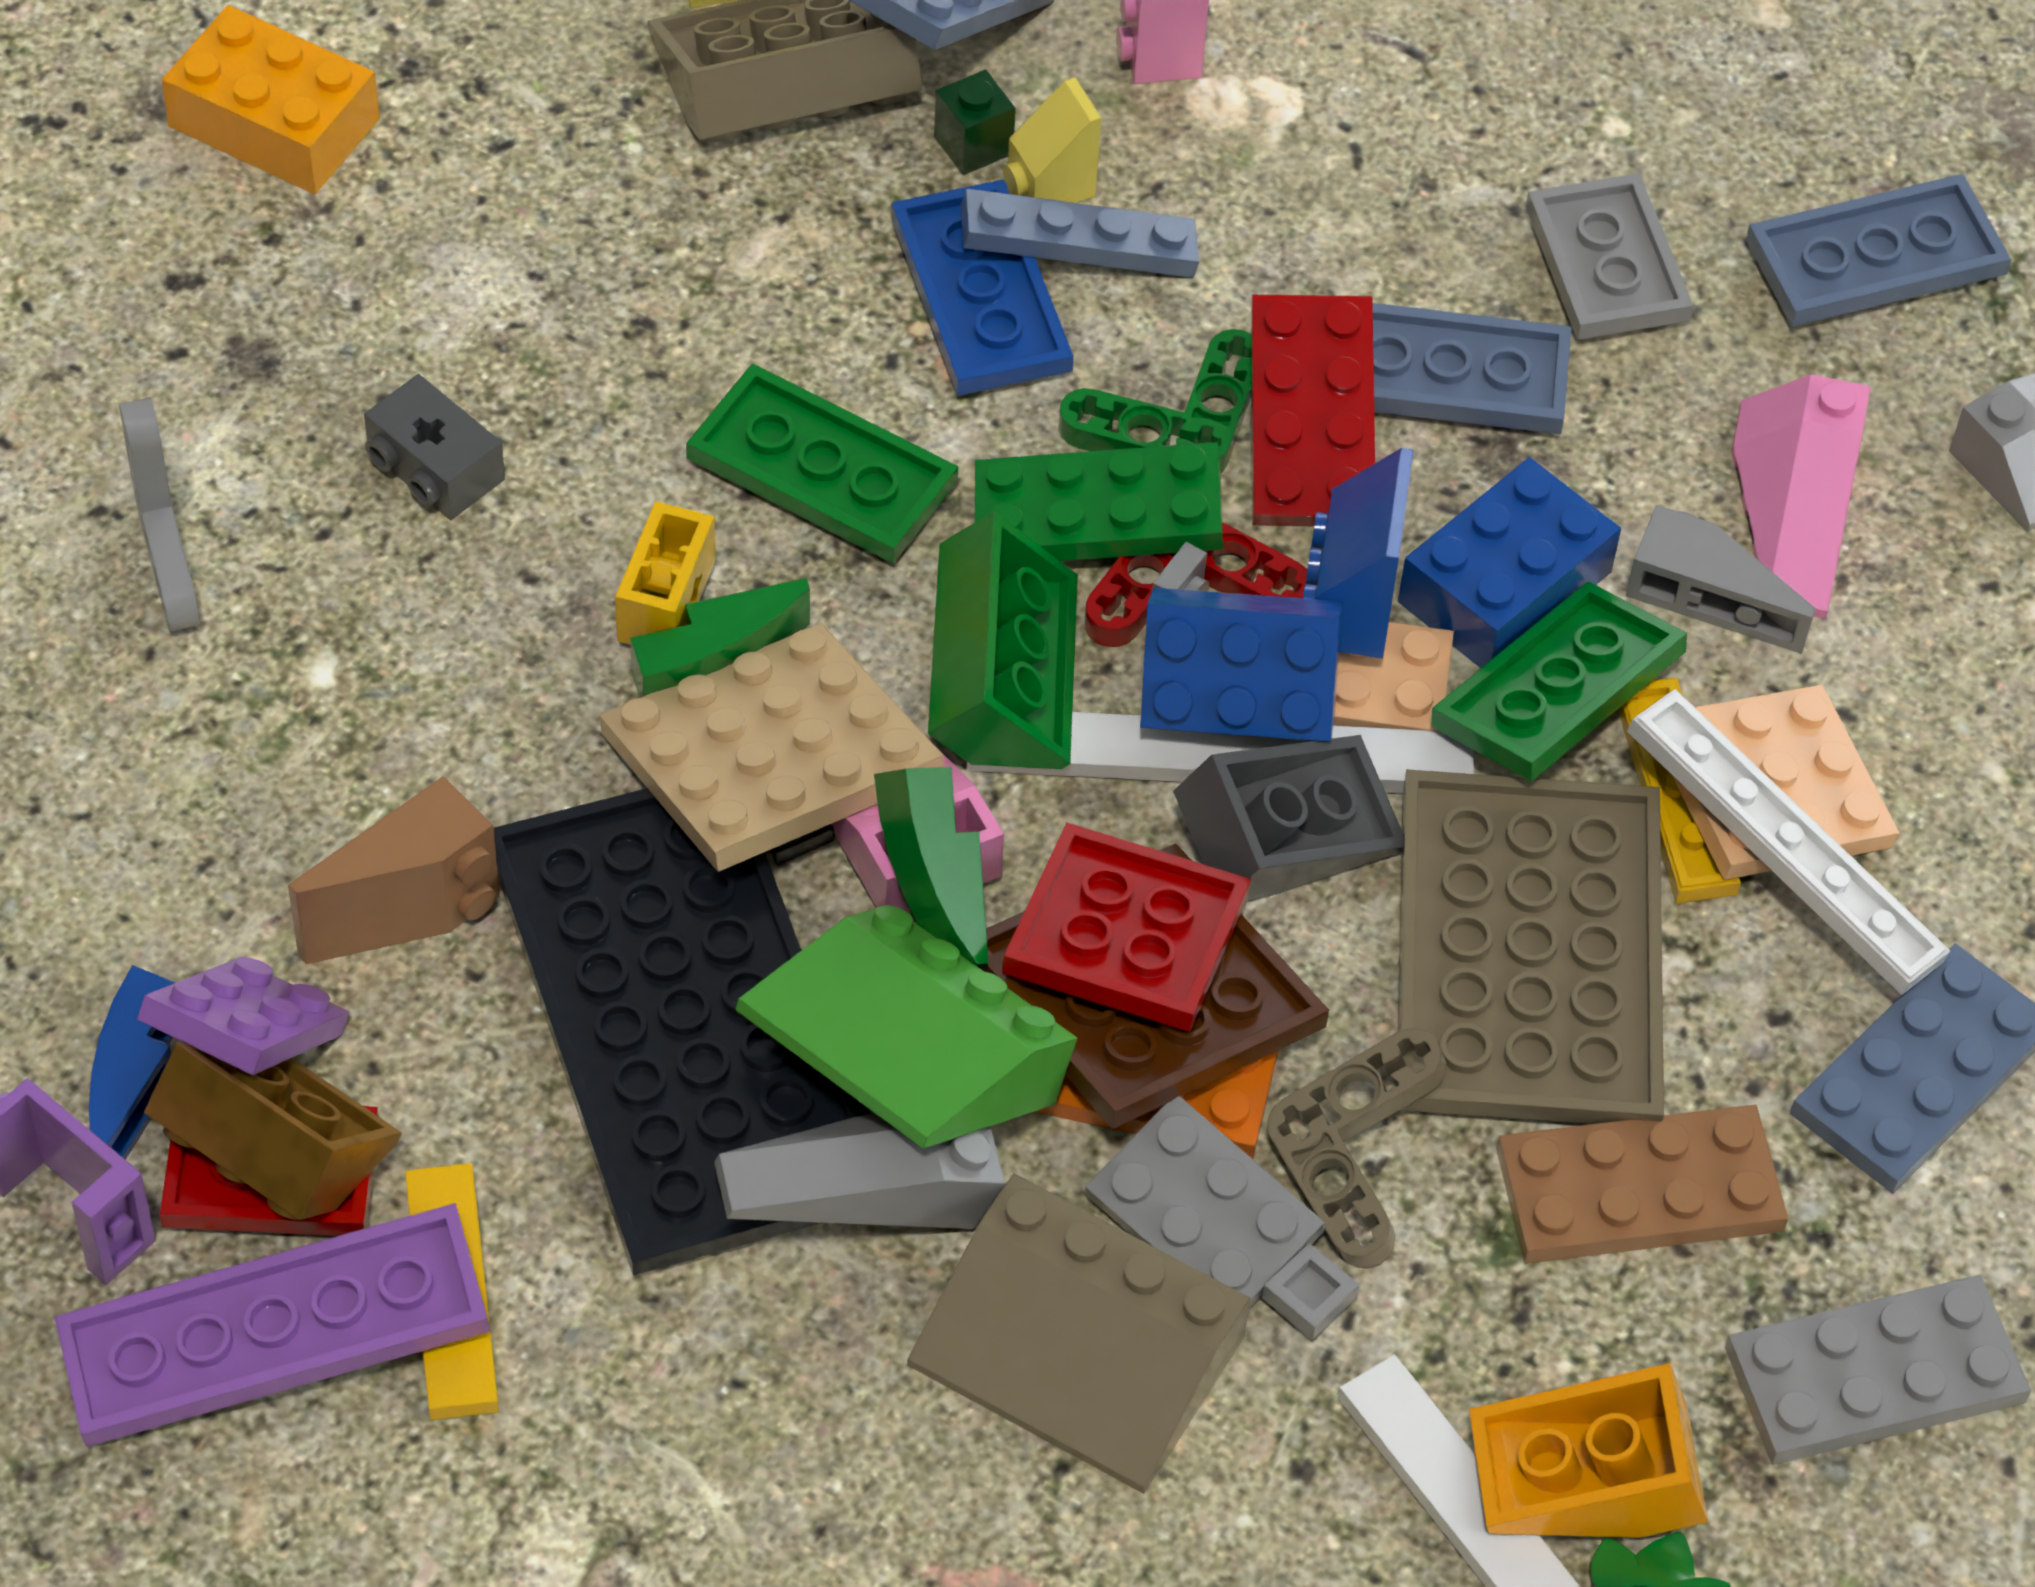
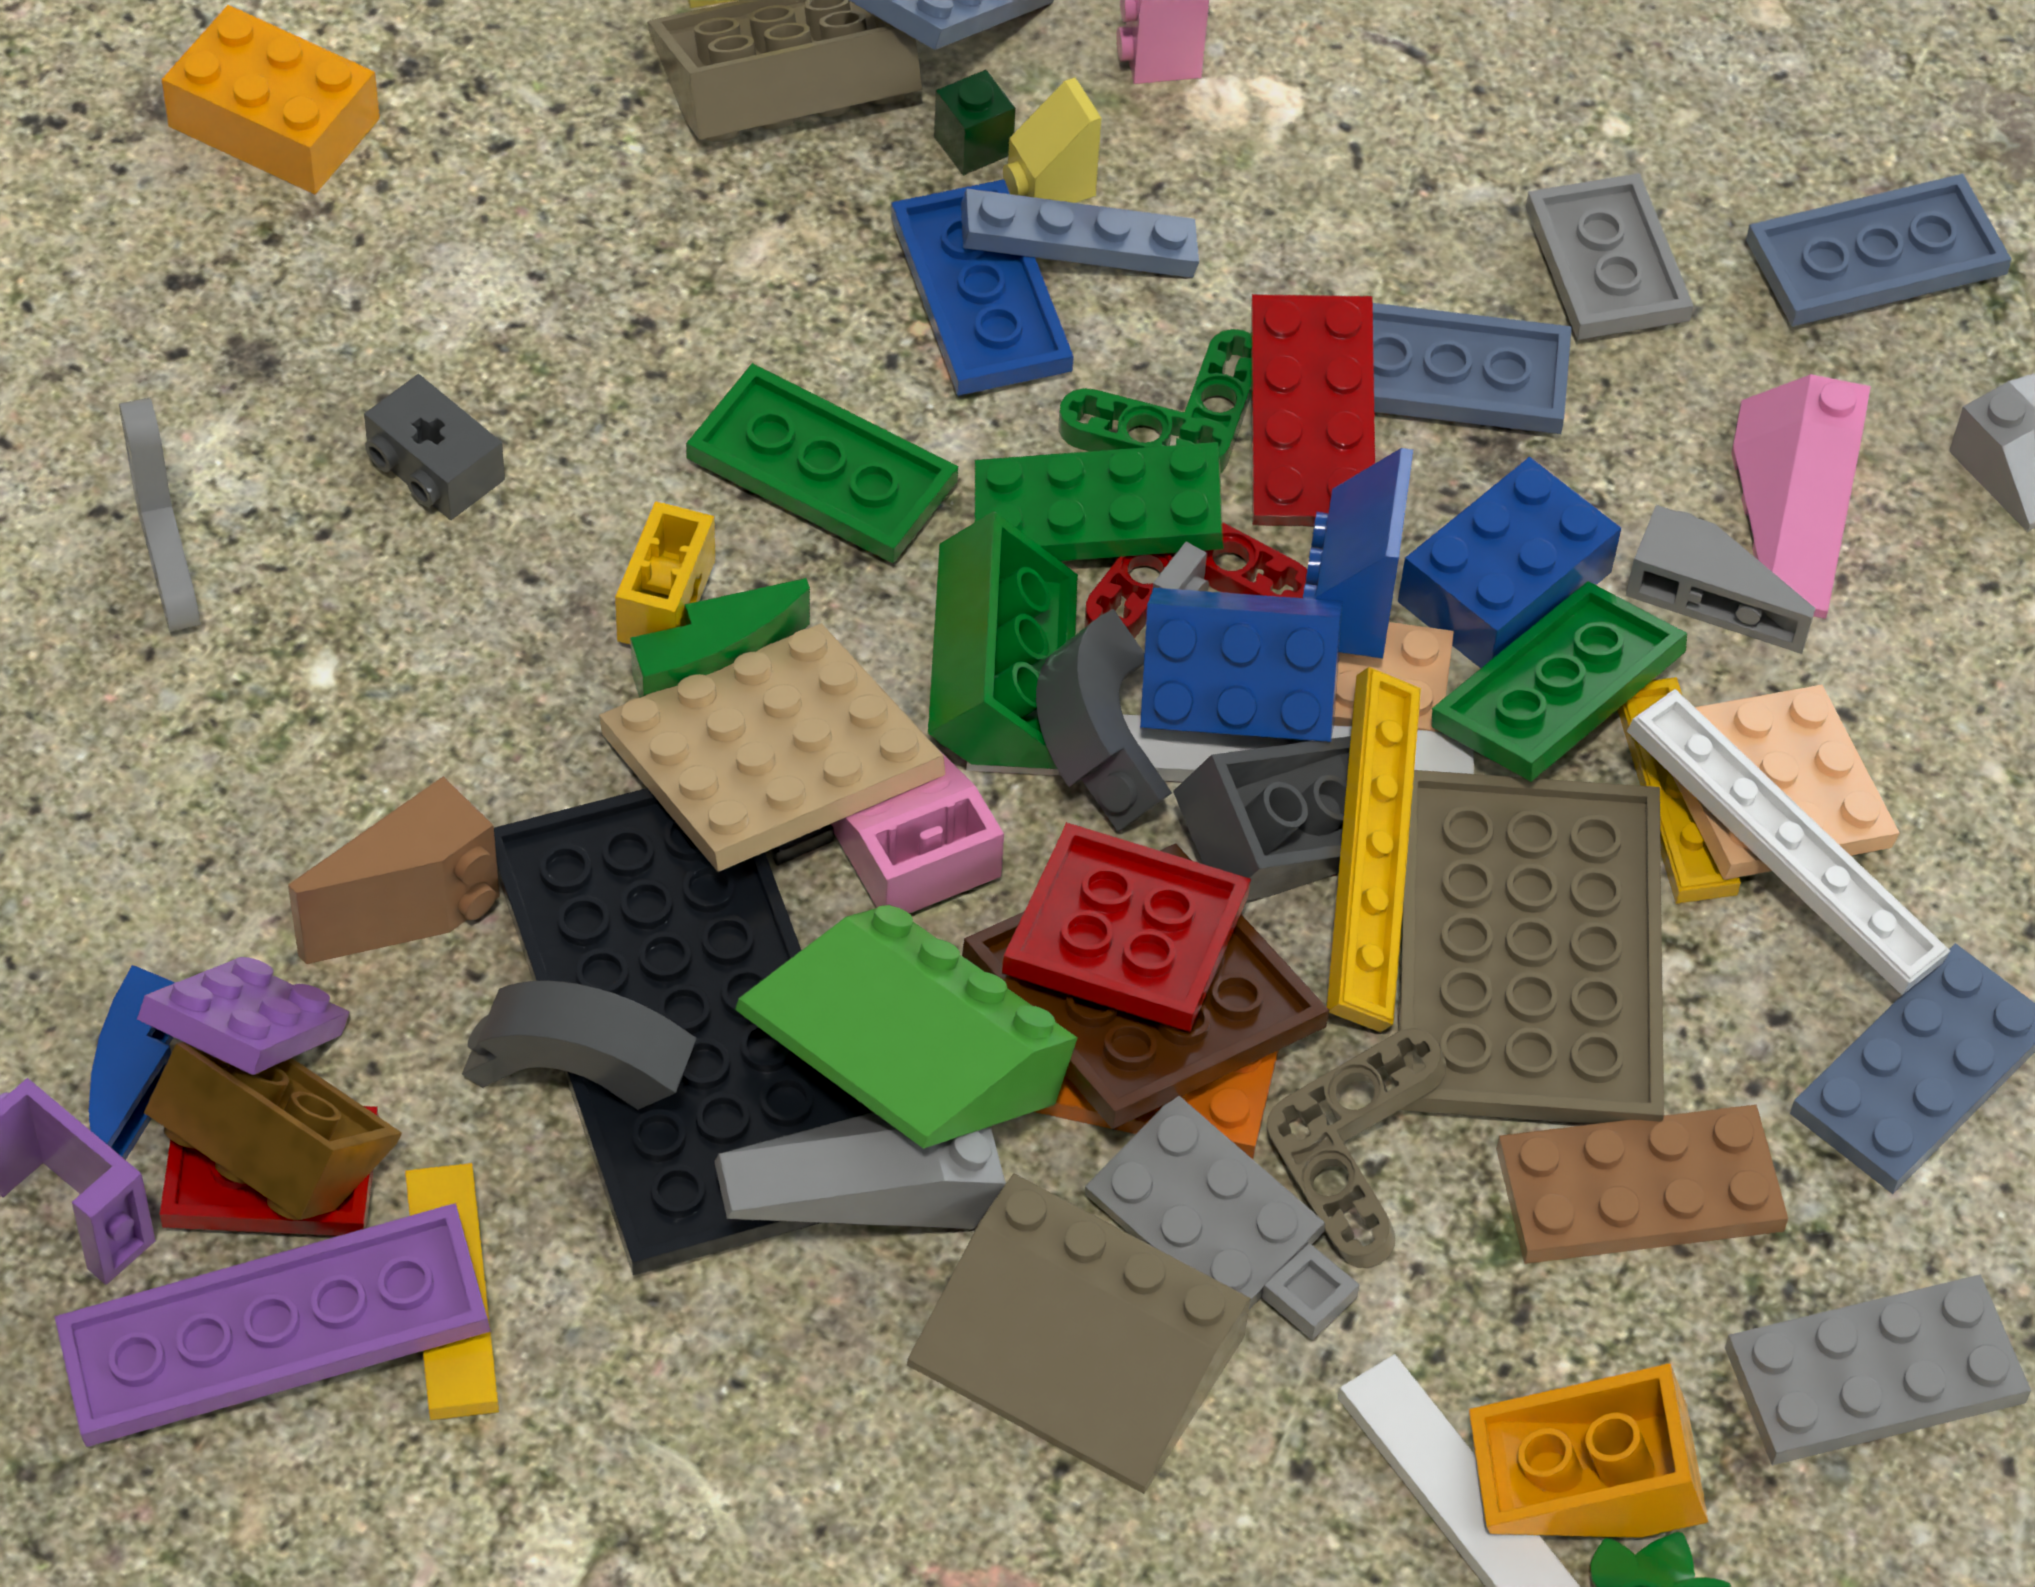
green slope [874,767,989,965] -> none
none -> dark grey arch [462,981,697,1110]
none -> dark grey arch [1036,609,1172,832]
none -> yellow tile [1327,667,1421,1032]

